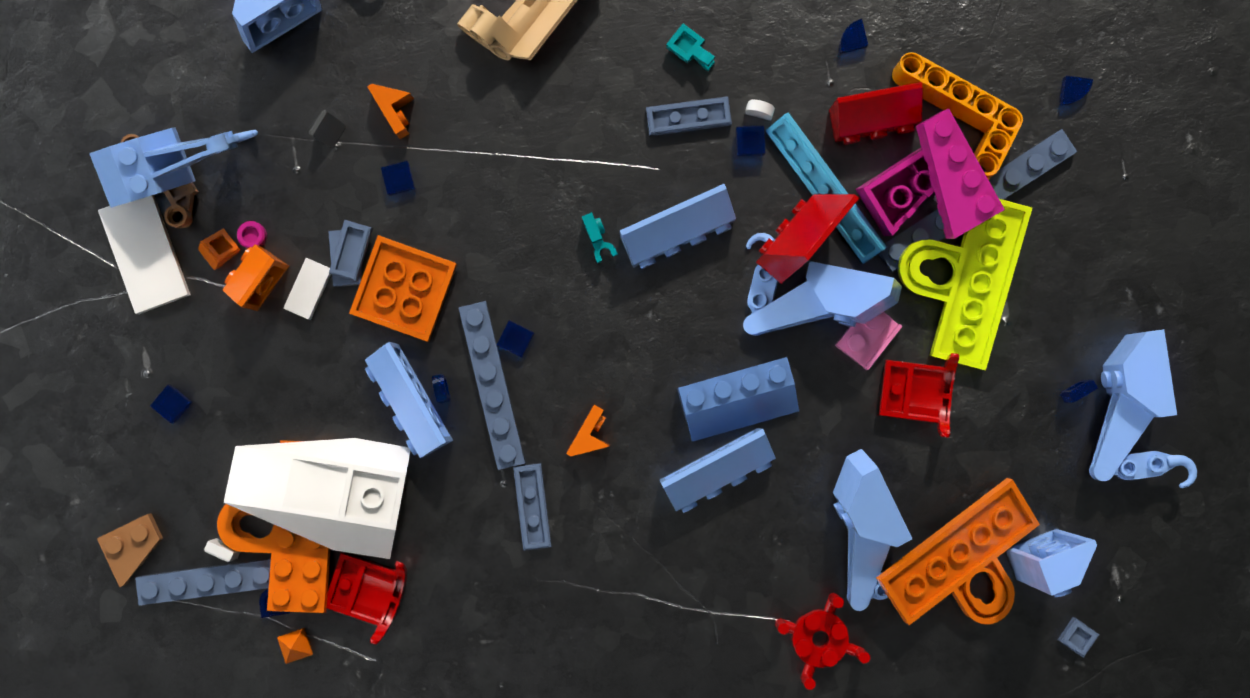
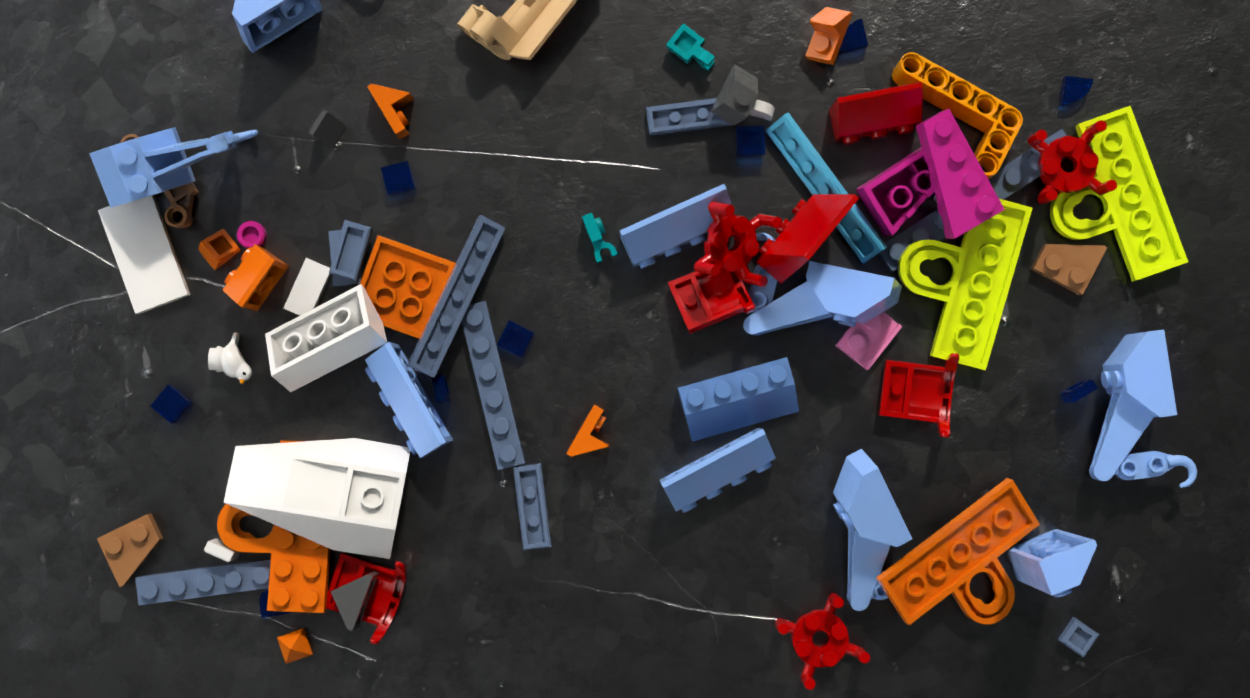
none -> white animal [208,332,252,384]
none -> white slope [265,284,387,392]
none -> dark grey slope [331,572,379,631]
none -> sand blue plate [407,215,505,378]
none -> red piece [668,247,755,334]
none -> red plate [694,202,782,287]
none -> dark grey slope [711,64,758,126]
none -> orange slope [805,7,853,65]
none -> red plate [1027,120,1117,205]
none -> medium nougat wing [1030,244,1108,295]
none -> neon yellow plate [1050,106,1188,281]

